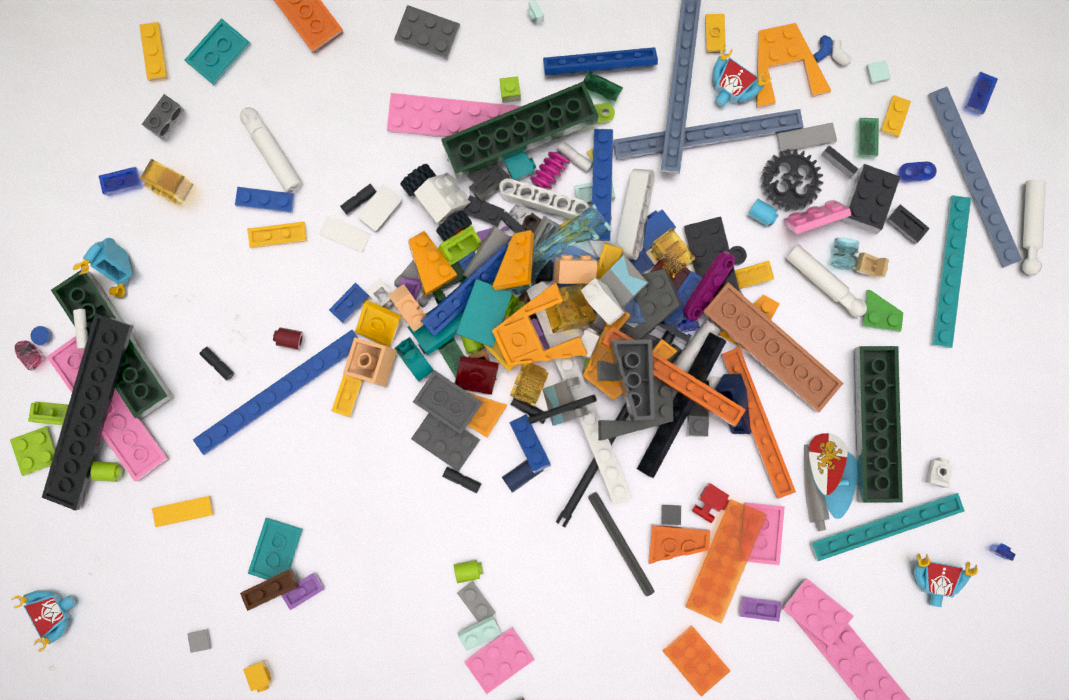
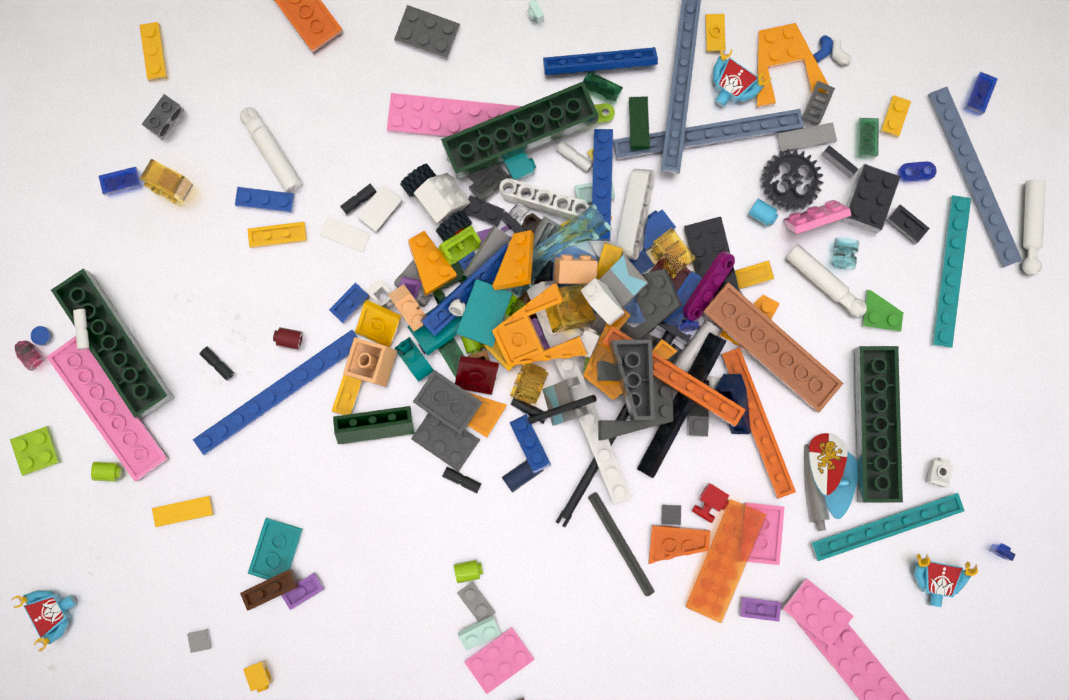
lime hinge [28,401,68,425] -> none
black plate [41,313,134,511] -> none
medium azure torso [73,238,132,298] -> none
teal tile [184,18,251,86] -> none
lime brick [499,76,521,103] -> none
dark pink piece [530,152,570,189] -> none
clear orange plate [662,625,730,697] -> none
black tile [730,246,747,266] -> none
tan bracket [855,252,889,278] -> none
light aqua tile [866,60,891,84] -> none
none -> dark green brick [333,406,415,445]
none -> white hinge [448,299,466,316]
none -> dark green tile [629,96,650,150]
none -> dark grey slope [802,81,835,124]

